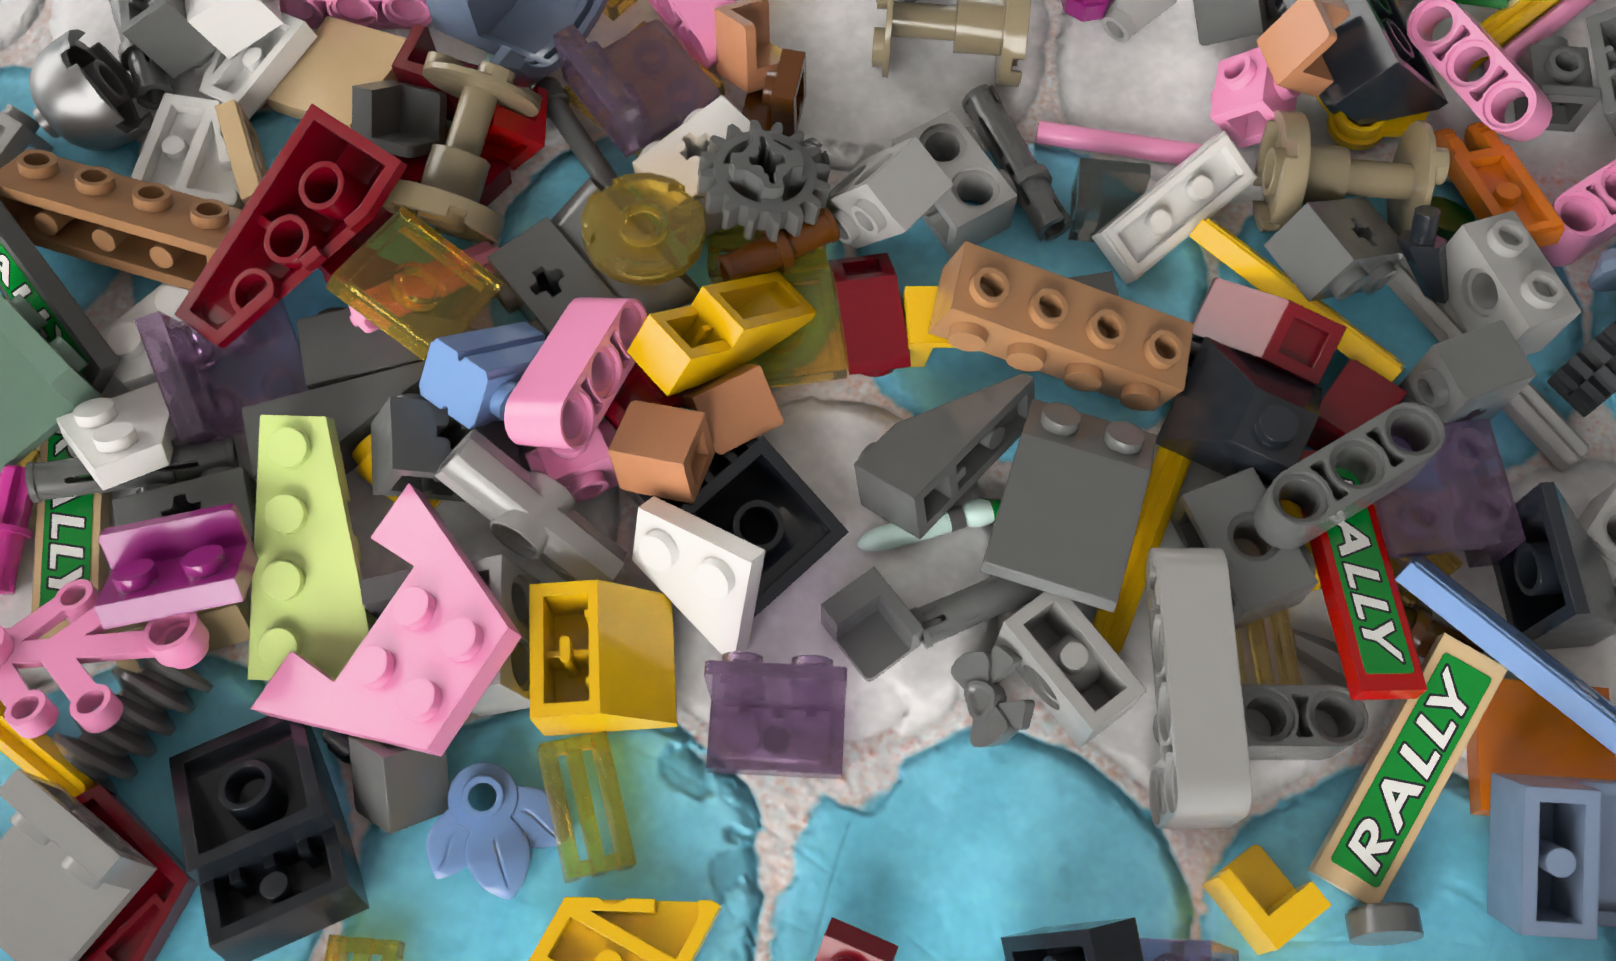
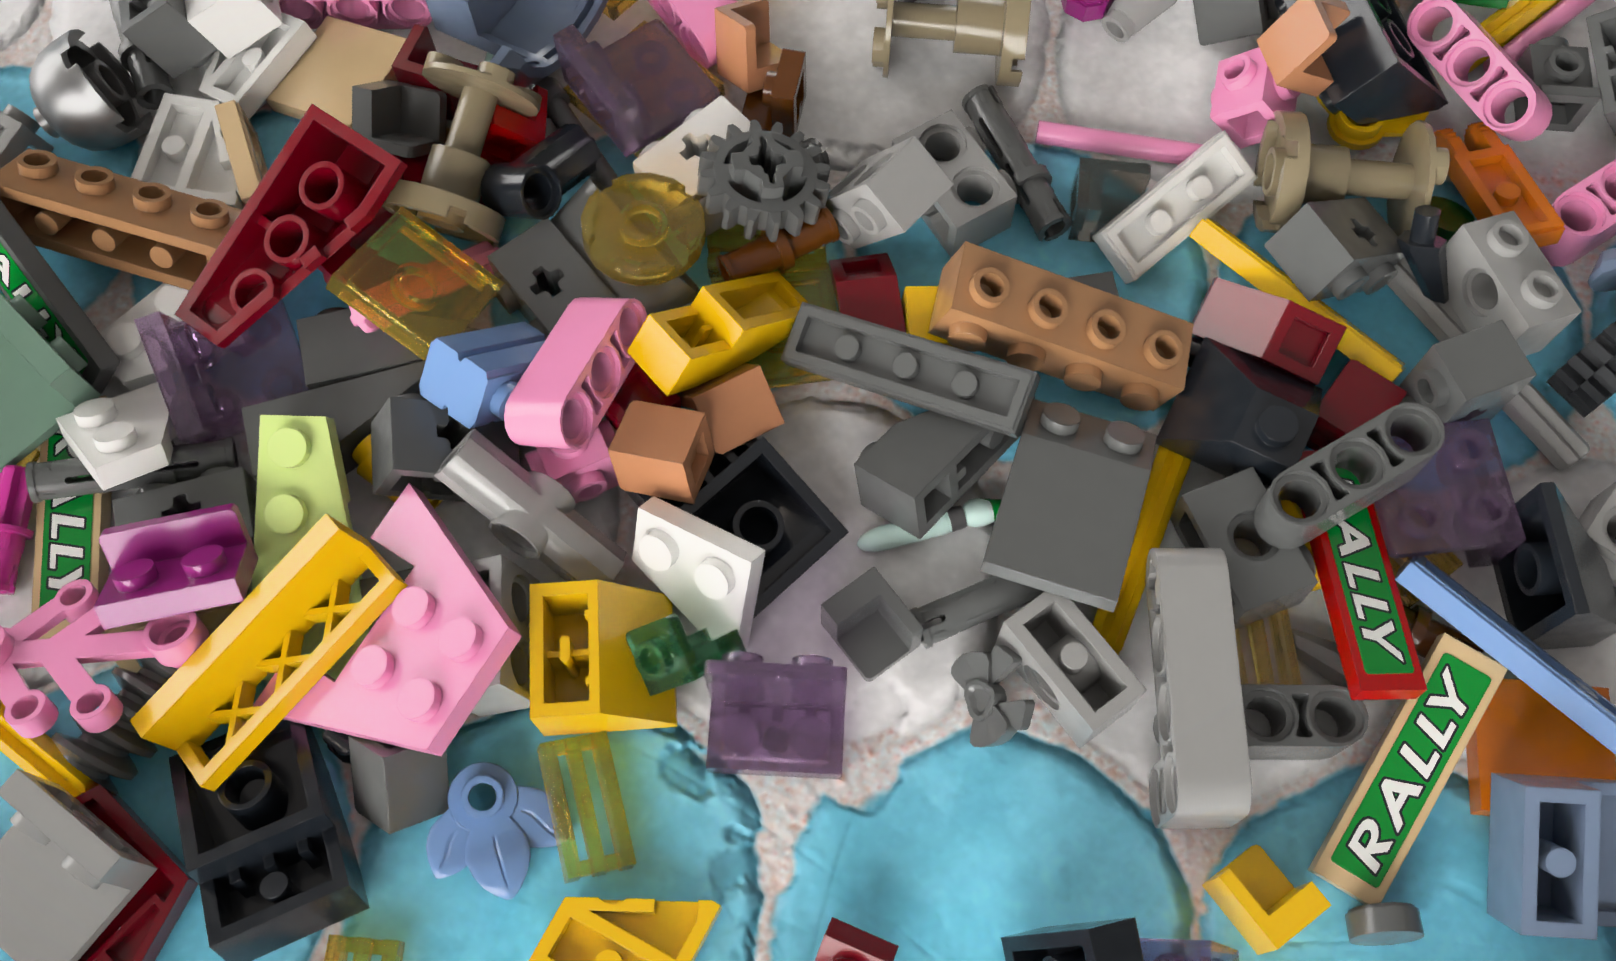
none -> yellow fence [130,514,408,792]
none -> black piece [481,124,601,220]
none -> clear green bracket [626,613,747,696]
none -> dark grey tile [780,301,1041,439]

